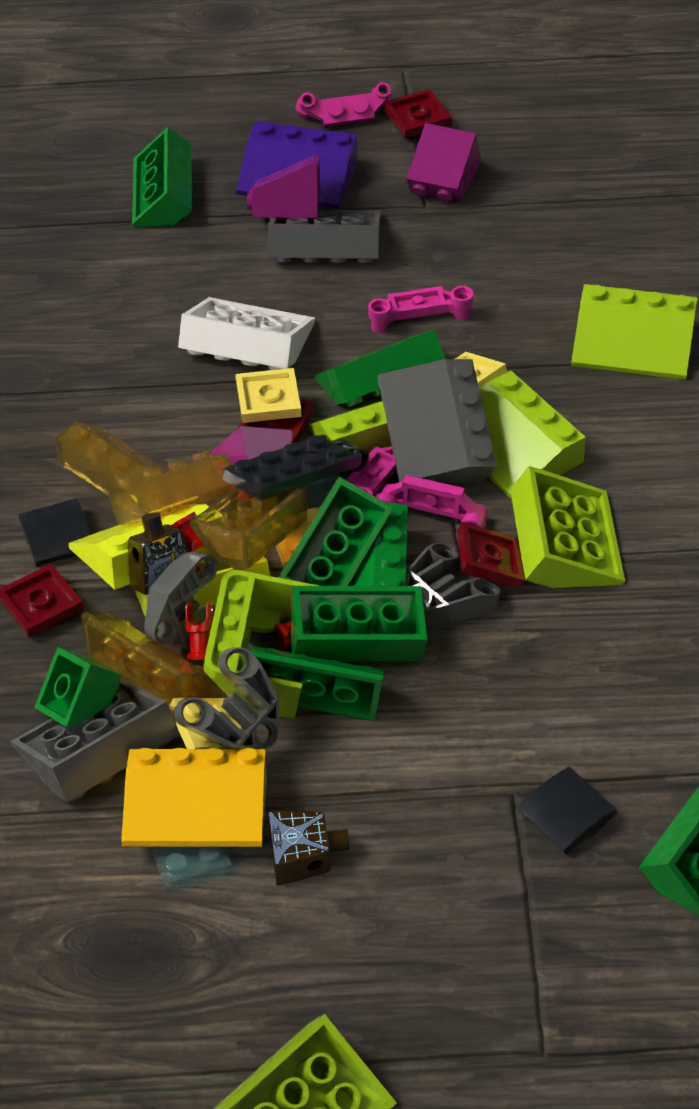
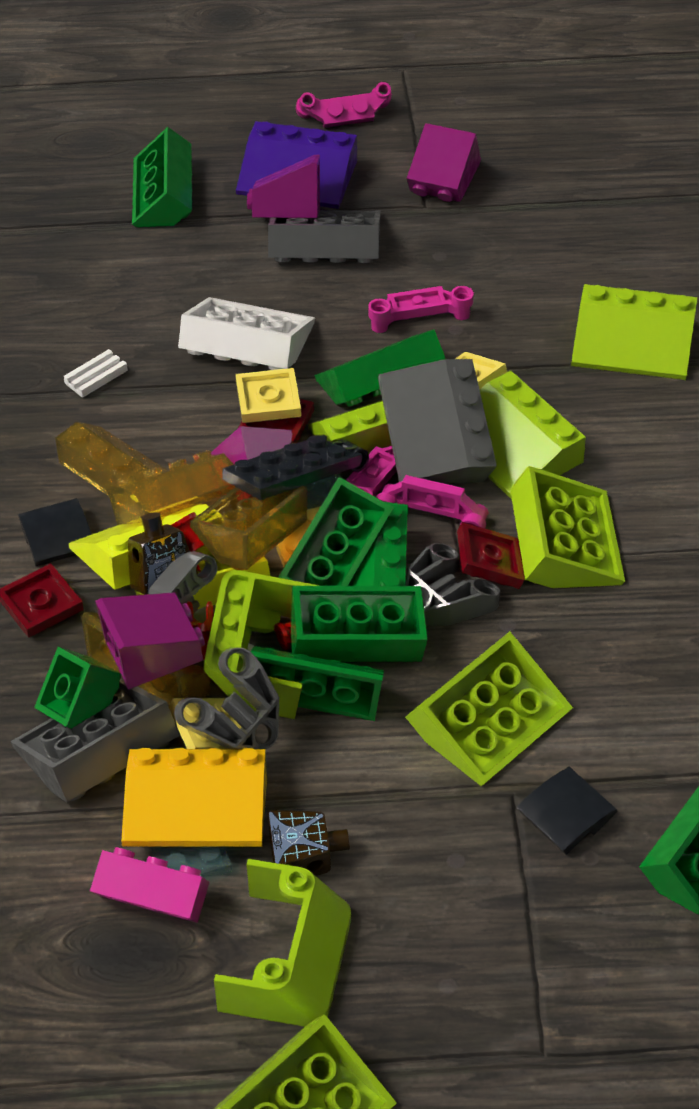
dark red plate [384,89,452,139] -> none
none -> white tile [64,349,128,398]
none -> dark pink brick [90,847,210,923]
none -> magenta slope [95,592,205,689]
none -> lime windscreen [214,859,351,1027]
none -> lime slope [405,631,573,786]

